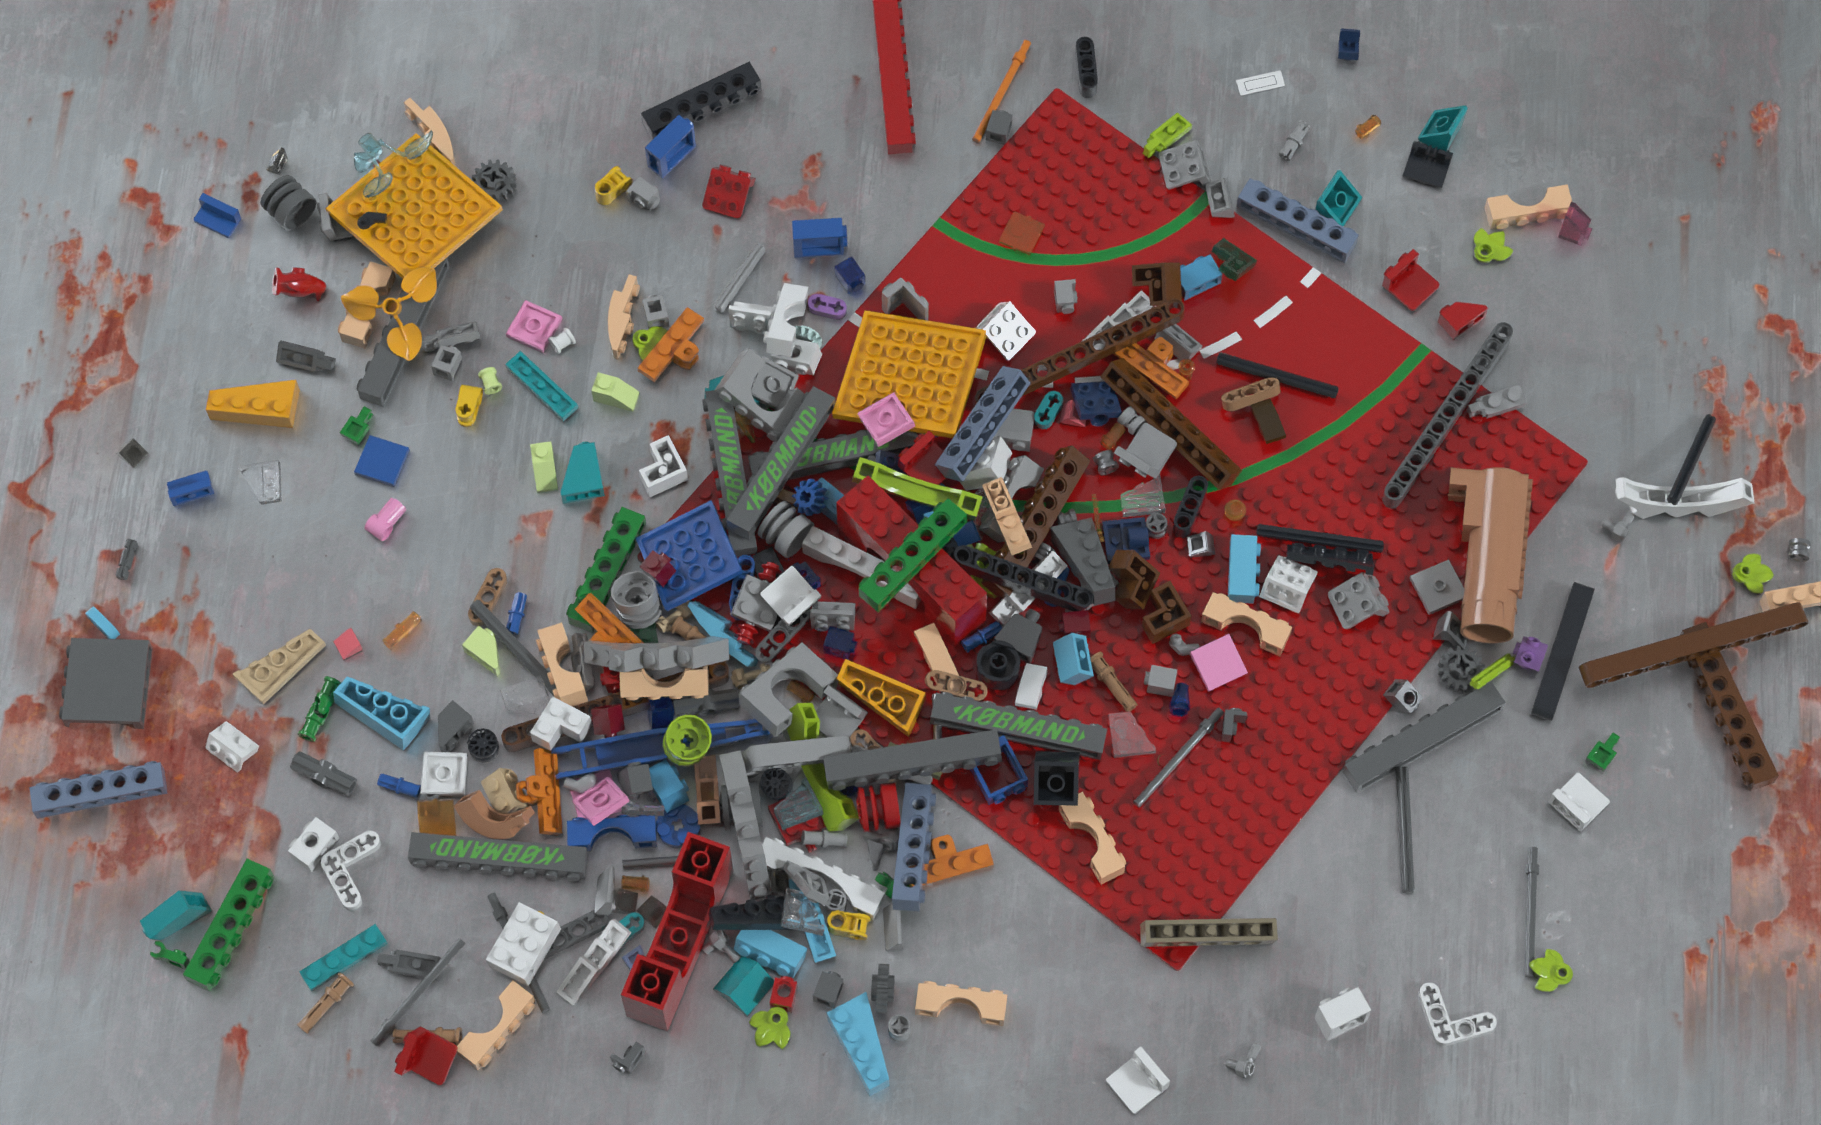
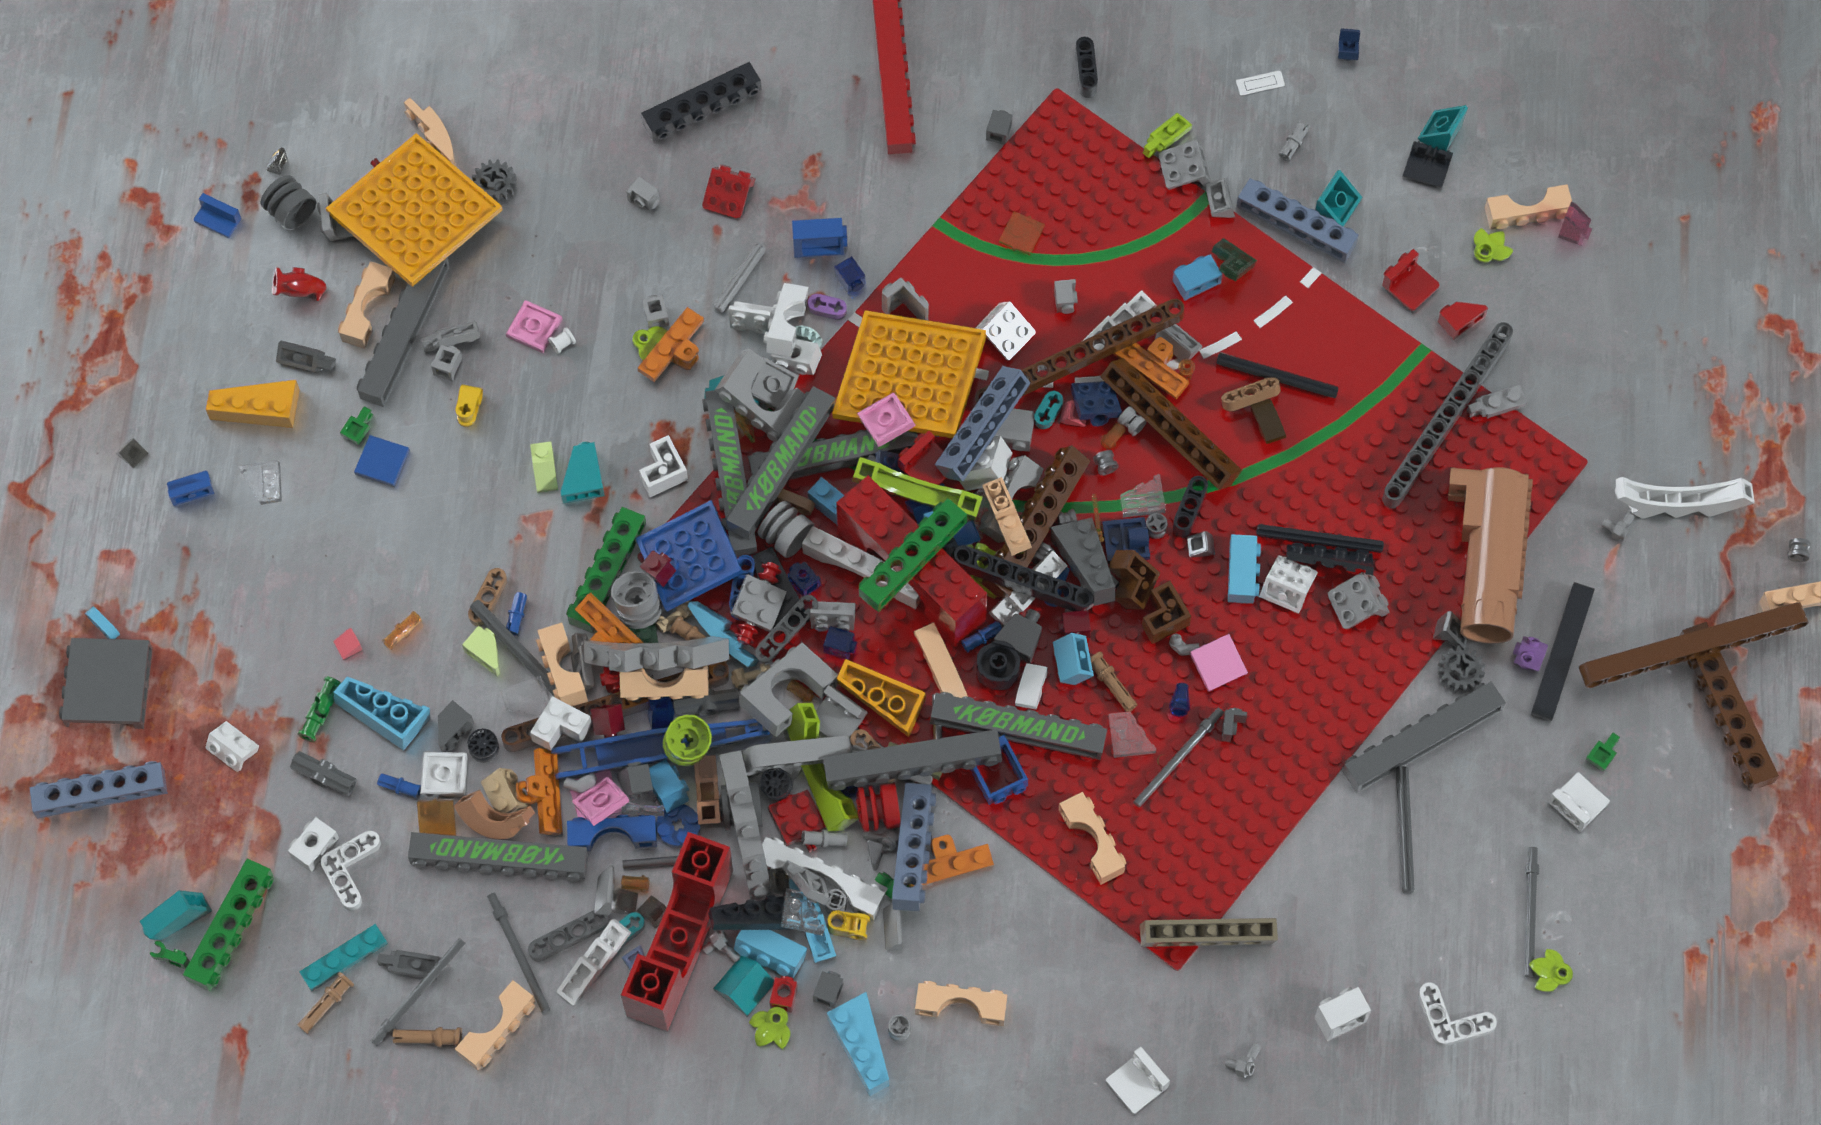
dark grey axle [116,539,138,580] -> none
tan wing [233,629,326,705] -> none
light orange plant [341,267,437,361] -> none
clear light blue plant [354,130,433,198] -> none
black arm [357,212,387,230] -> none
bright pink piece [364,498,406,541] -> none
red bracket [394,1026,458,1085] -> none
yellowish green bush [478,367,503,395] -> none
white piece [486,902,561,986] -> none
teal plate [505,351,579,421] -> none
yellowish green slope [591,372,640,412] -> none
yellow piece [595,166,633,205] -> none
light nougat slope [608,274,640,359] -> none
dark grey bracket [610,1042,645,1074] -> none
blue window [645,115,696,179] -> none
white bracket [760,566,821,626] -> none
clear light blue wing [774,778,823,830] -> none
blue gear [792,479,829,516] -> none
dark grey gear [871,964,895,1013] -> none
medium nougat beam [925,670,987,701] -> none
orange bar [972,40,1031,143] -> none
black slope [1034,751,1080,806] -> none
light grey bracket [1114,423,1177,479] -> none
reddish brown brick [1132,263,1182,306] -> none
light grey brick [1144,665,1177,697] -> none
light nougat arch [1201,592,1292,656] -> none
clear yellow plate [1225,500,1246,521] -> none
clear orange pin [1355,115,1381,139] -> none
dark grey brick [1383,679,1423,713] -> none
light grey plate [1409,560,1464,615] -> none
lime axle [1470,653,1515,689] -> none
black axle [1667,414,1716,505] -> none
lime plate [1732,553,1774,594] -> none

